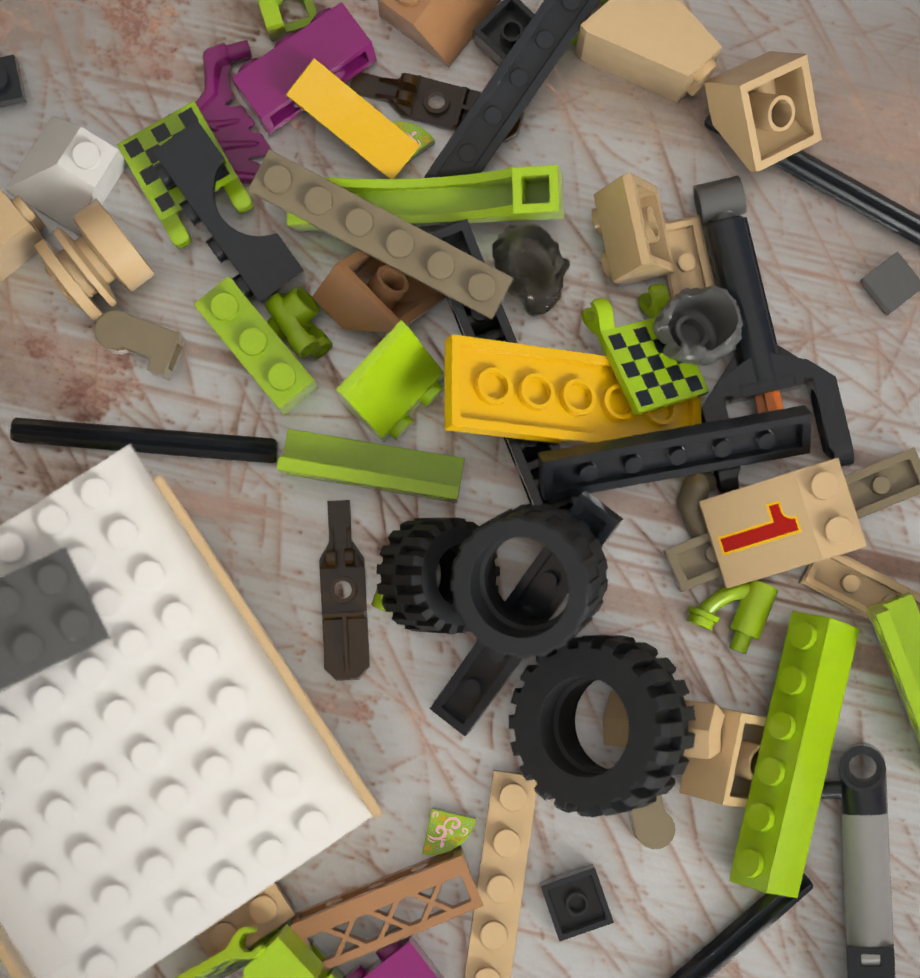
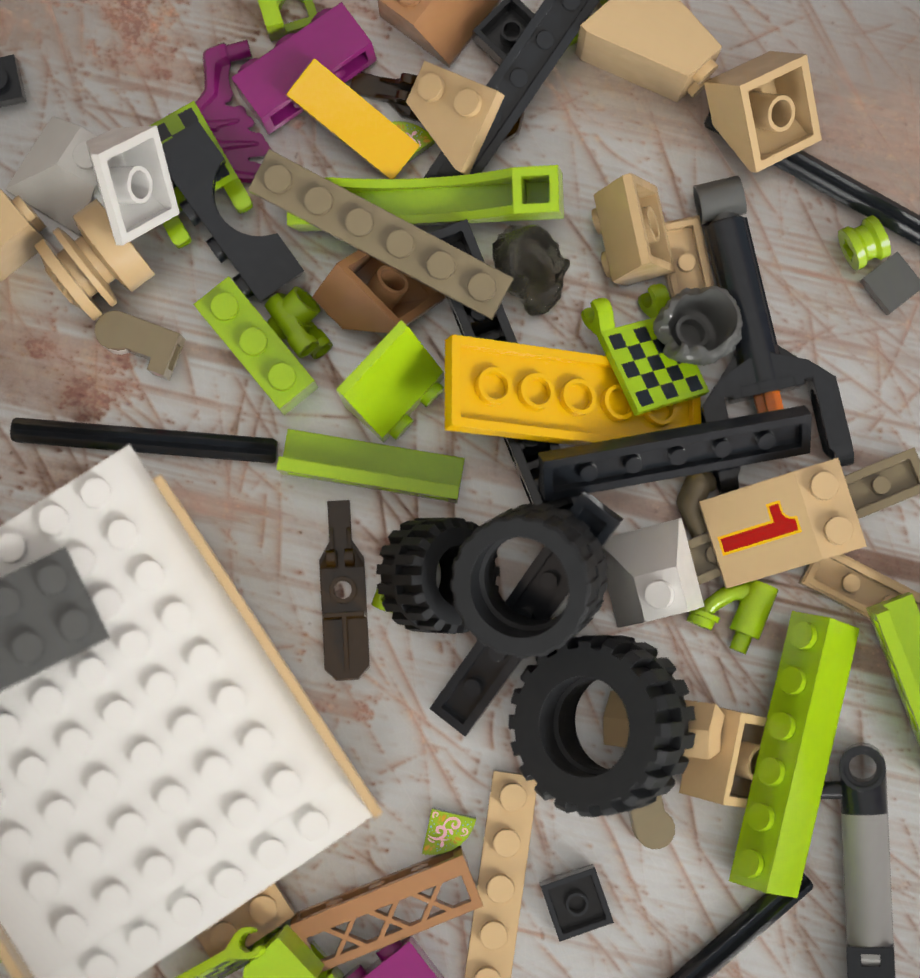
none -> white slope [86,125,180,245]
none -> tan wing [406,61,505,175]
none -> white slope [602,518,705,628]
none -> lime wheel [838,215,891,271]

